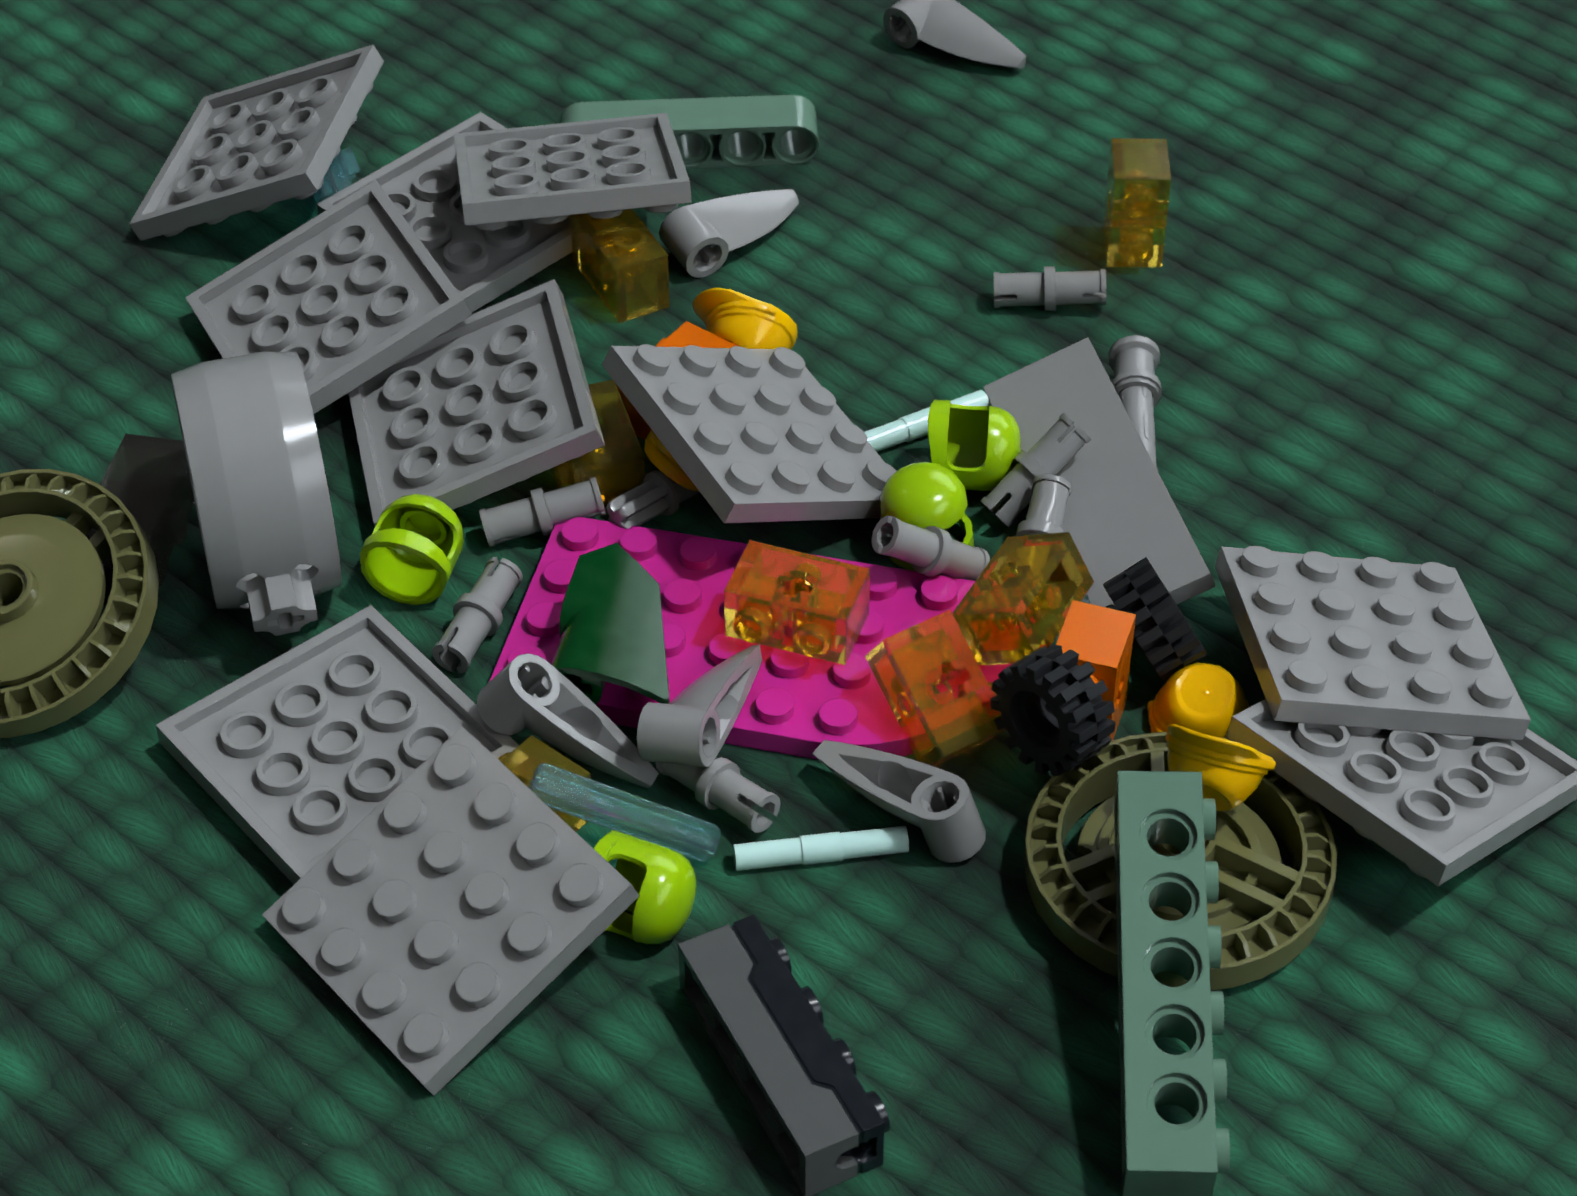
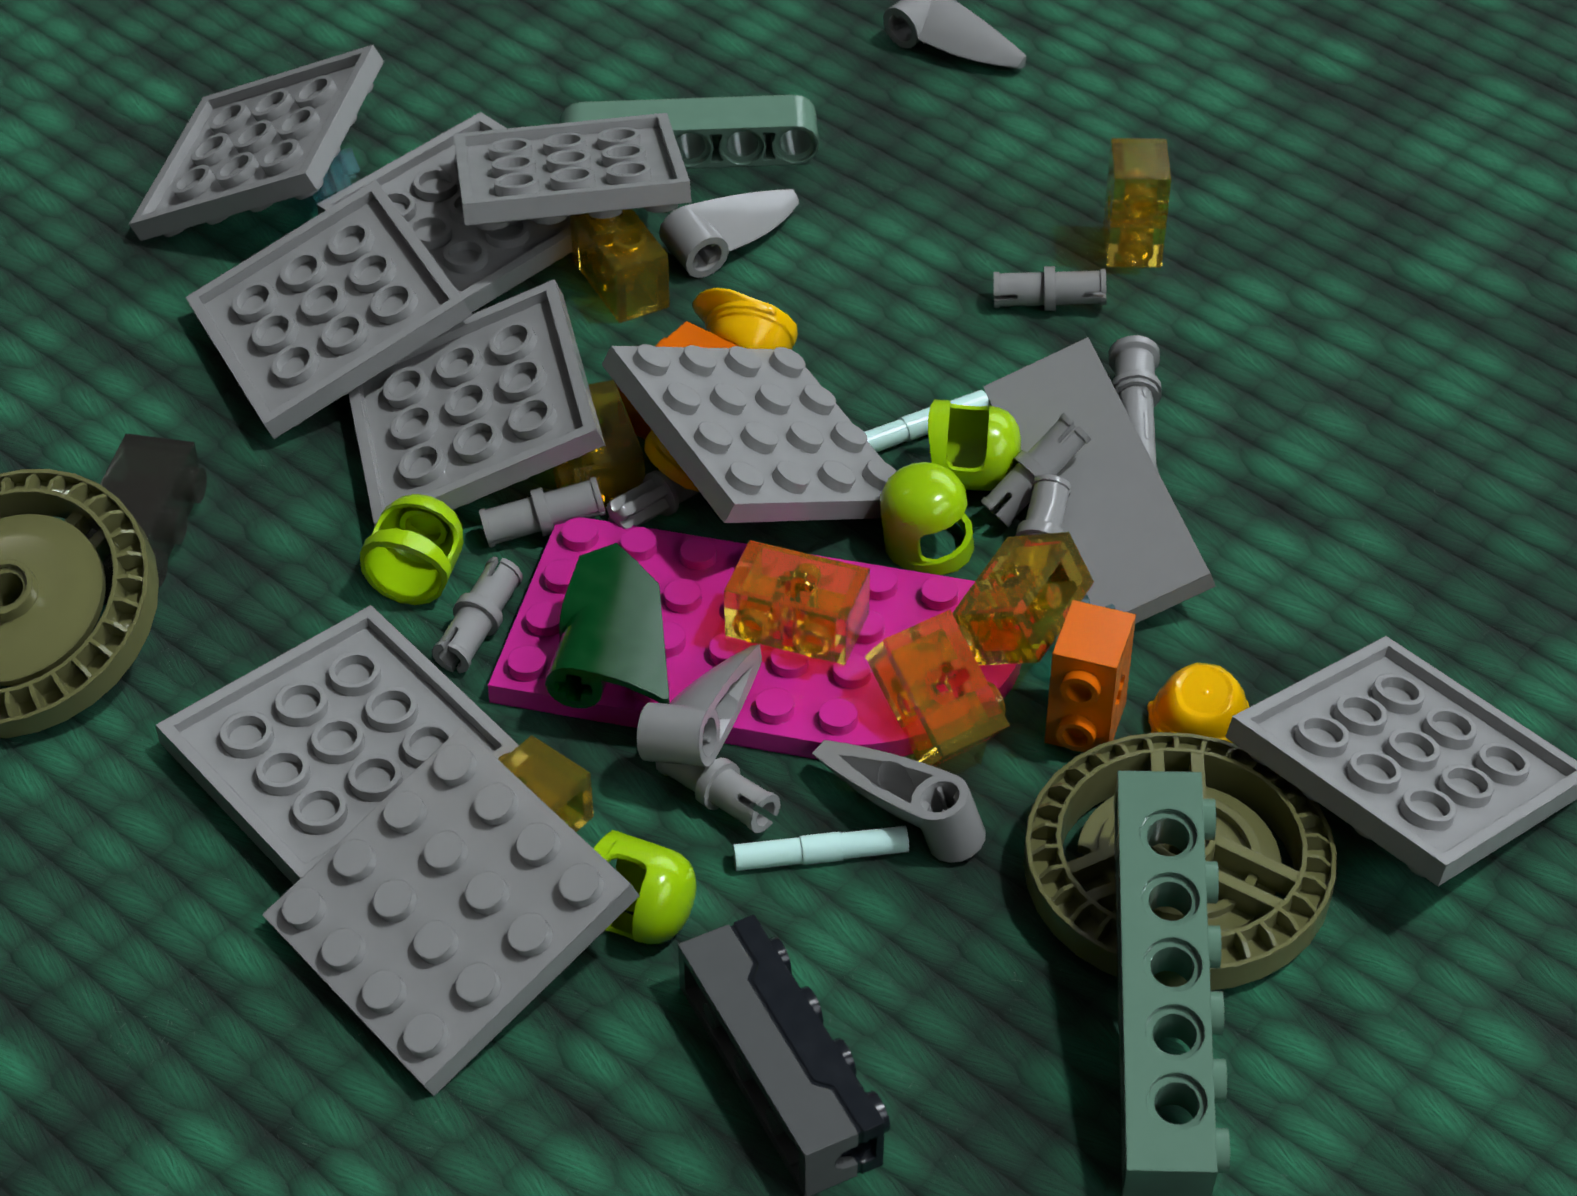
light grey cylinder [171,352,342,636] -> none
light grey piece [477,653,659,788] -> none
clear light blue axle [528,763,721,862] -> none
light grey pin [872,516,990,582] -> none
black tyre [990,645,1116,776] -> none
black tyre [1103,557,1207,681] -> none
yellow hat [1165,724,1276,811] -> none
light grey plate [1215,546,1531,740] -> none

